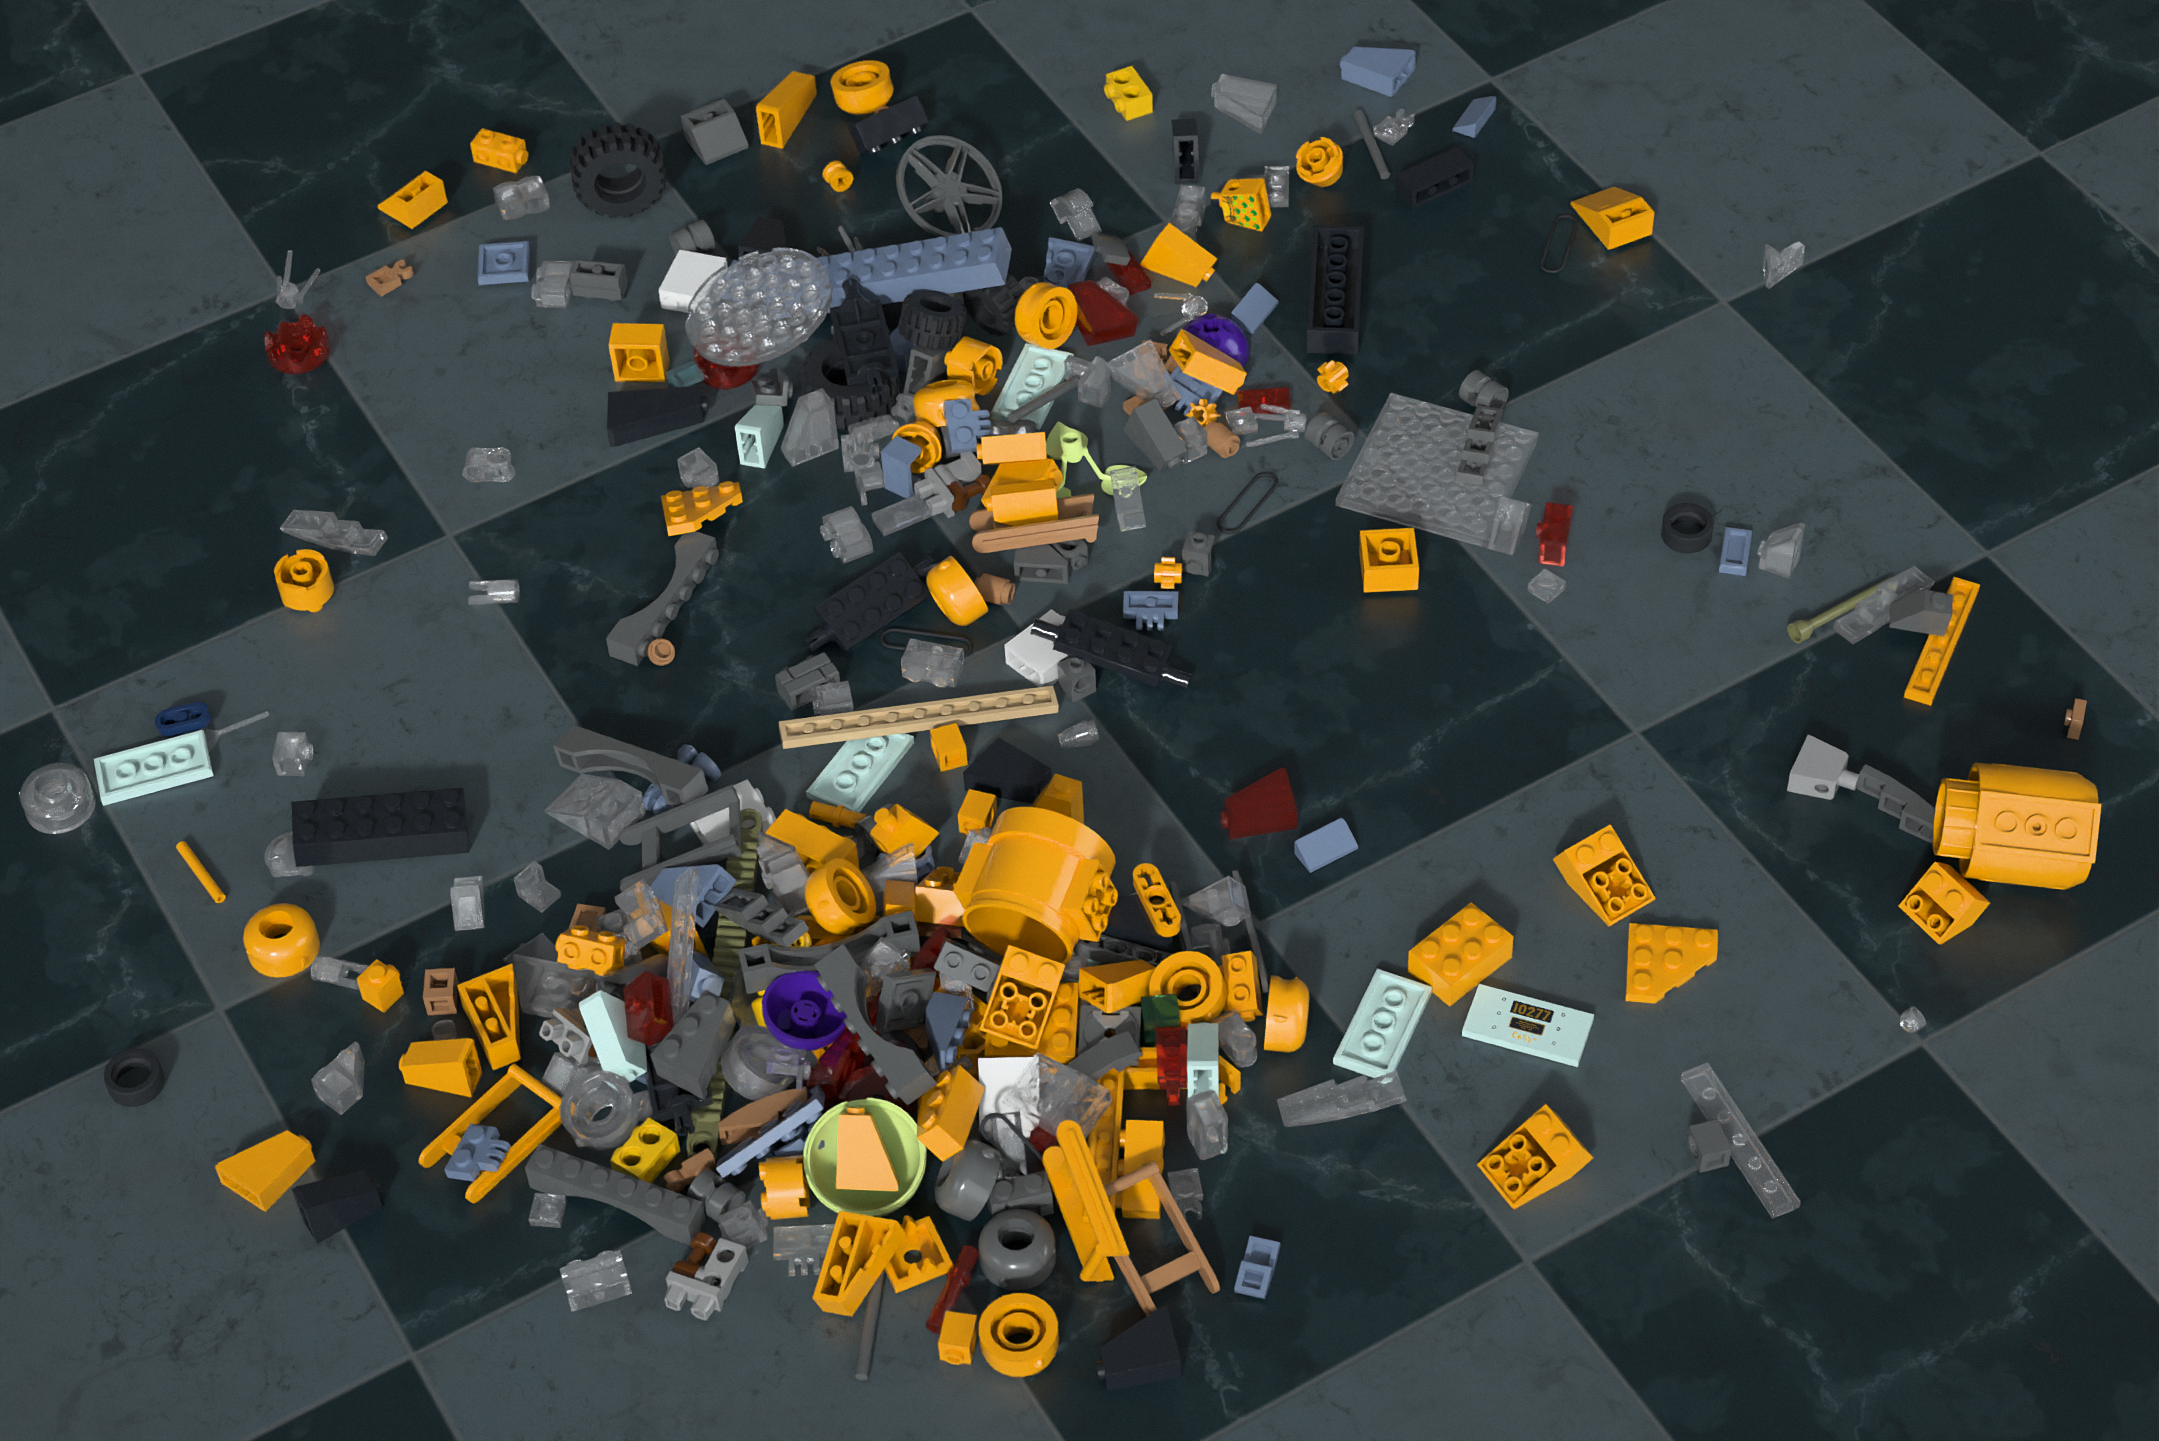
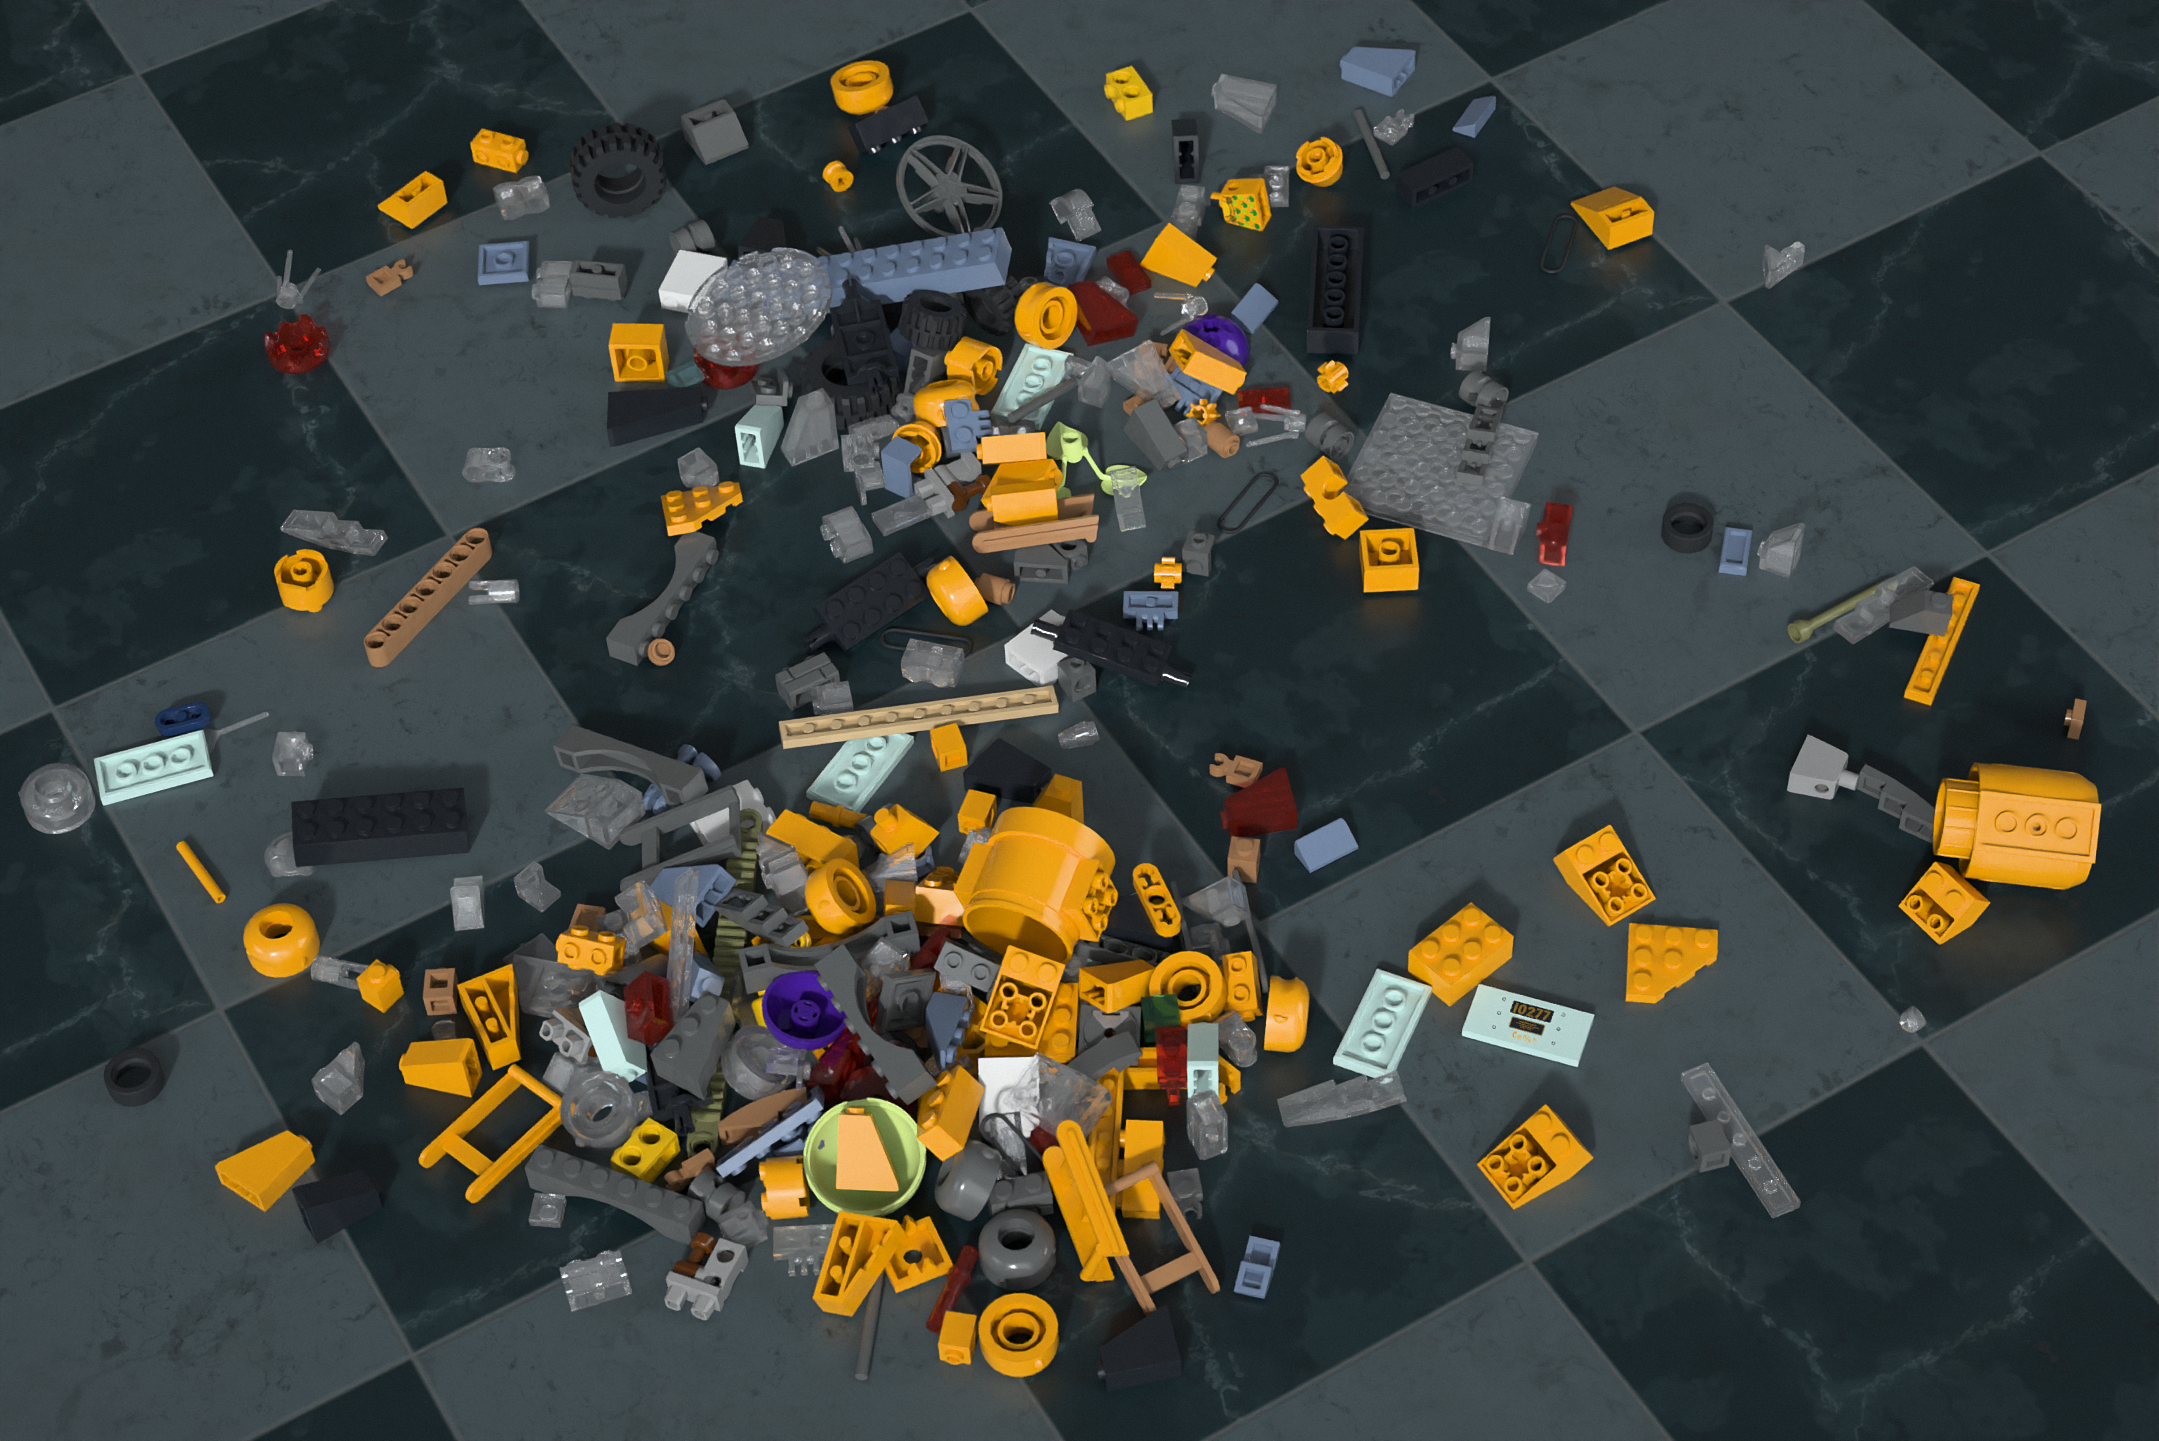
sand blue hinge [444,1124,511,1181] -> none
light orange slope [756,71,817,149] -> none
dark grey slope [1091,232,1130,266] -> none
none -> medium nougat beam [363,528,492,667]
none -> medium nougat plate [1209,753,1263,790]
none -> medium nougat brick [1228,836,1260,883]
none -> light orange arch [1300,455,1369,539]
none -> clear slope [1451,317,1490,371]

